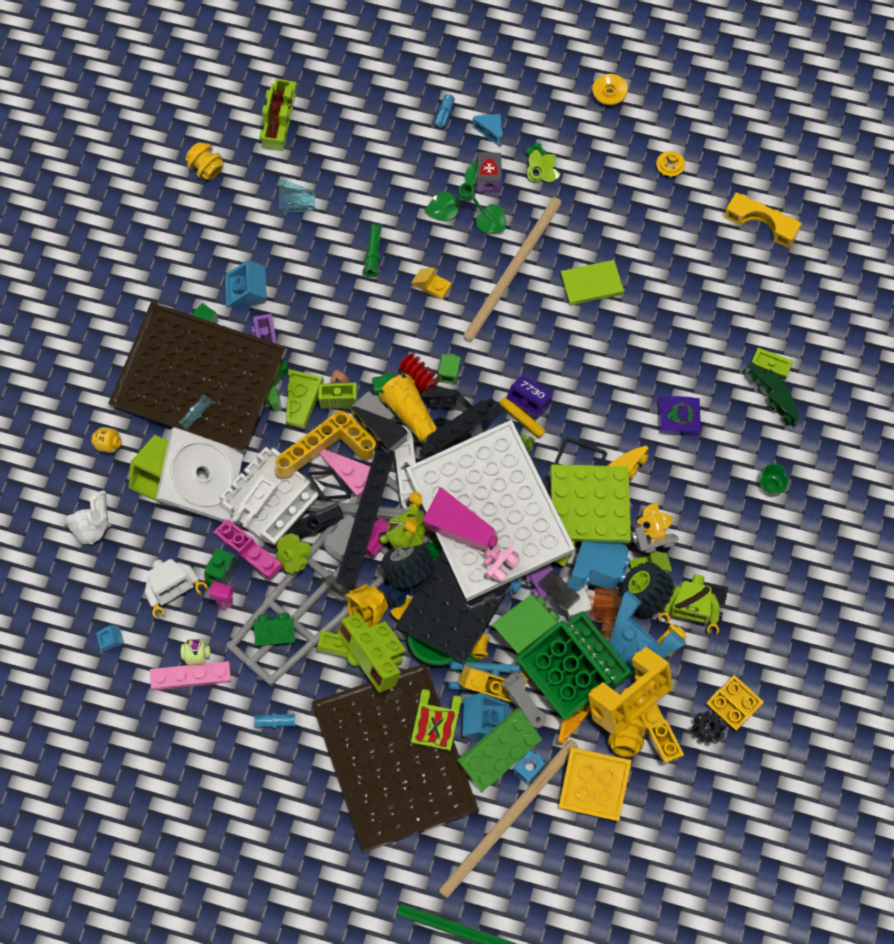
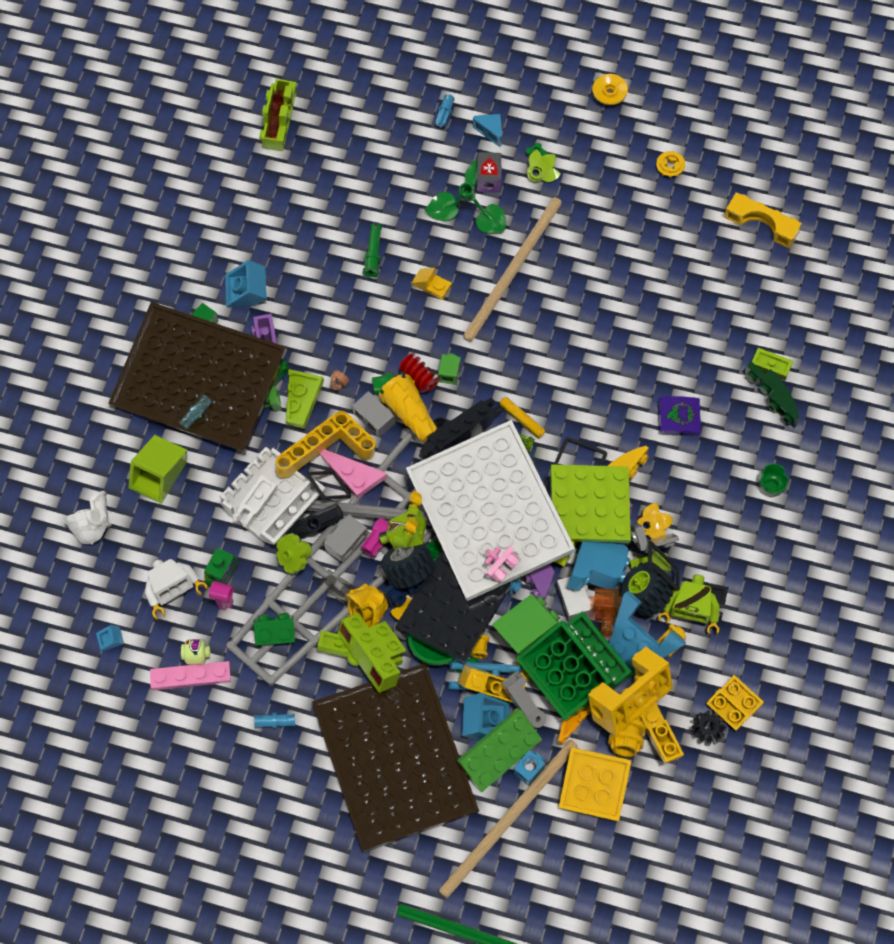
yellow head [92,427,122,453] -> none
white piece [156,428,244,522] -> none
yellow piece [186,142,224,180] -> none
dark pink slope [214,519,283,580] -> none
clear light blue wing [279,179,316,212] -> none
lime brick [318,383,358,409] -> none
black plate [336,450,394,588] -> none
black slope [351,406,407,454] -> none
white piece [395,425,421,509] -> none
flag [411,689,462,751] -> none
black wing [422,389,472,412] -> none
dark pink slope [423,488,498,552] -> none
dark purple brick [506,375,554,418] -> none
clear smoke plate [538,570,580,612] -> none
lime tile [561,260,624,306] -> none
none -> black piece [648,541,680,591]

